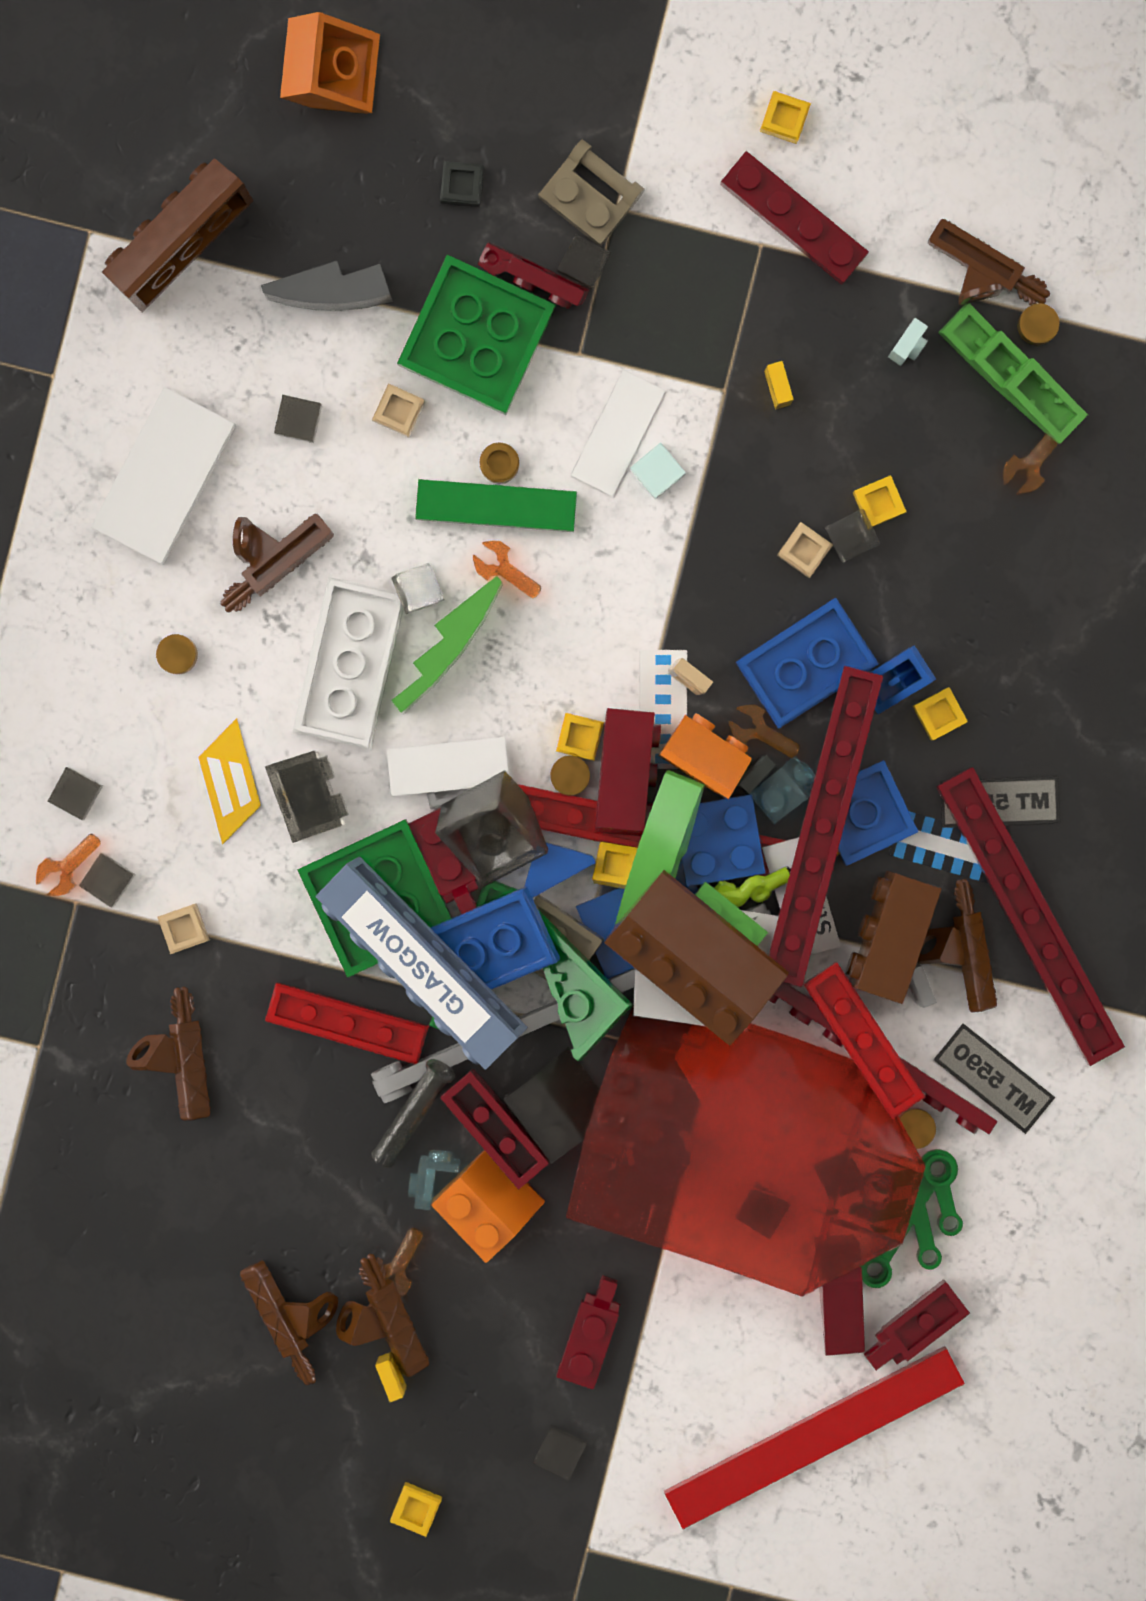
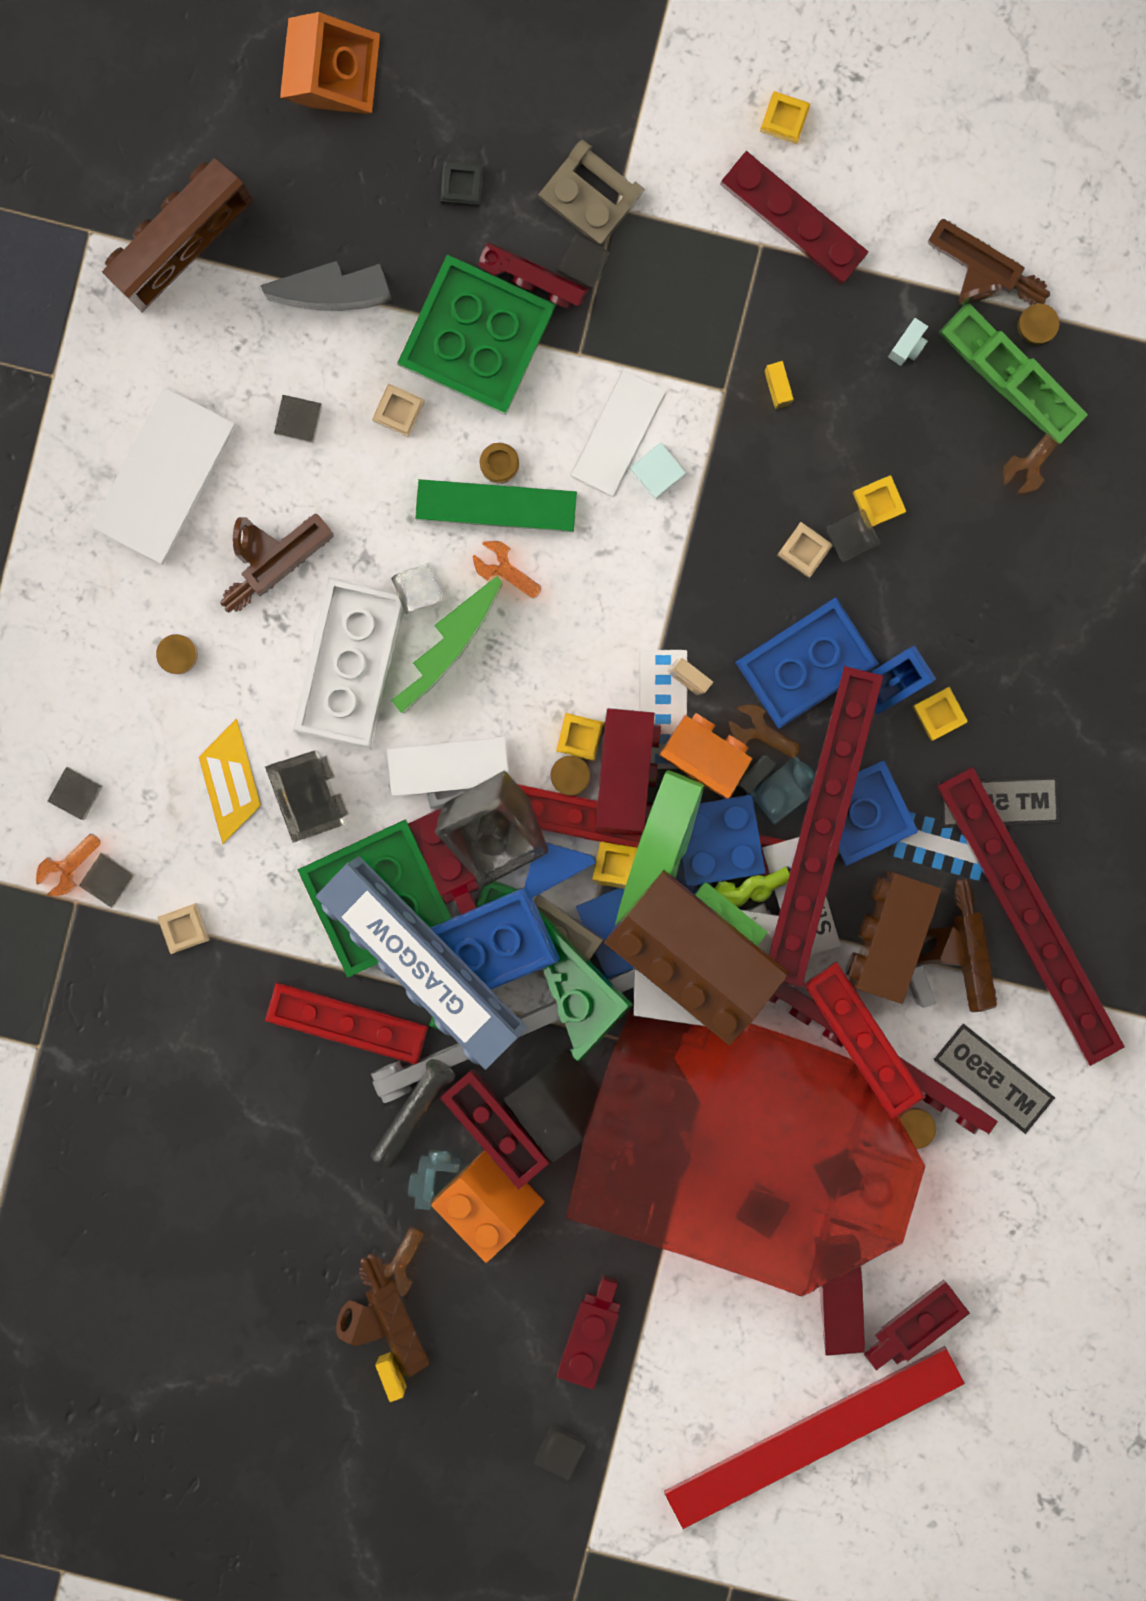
reddish brown piece [126,986,211,1121] -> none
reddish brown piece [240,1261,338,1385] -> none
yellow tile [390,1482,442,1537] -> none
green plant [849,1149,963,1288] -> none

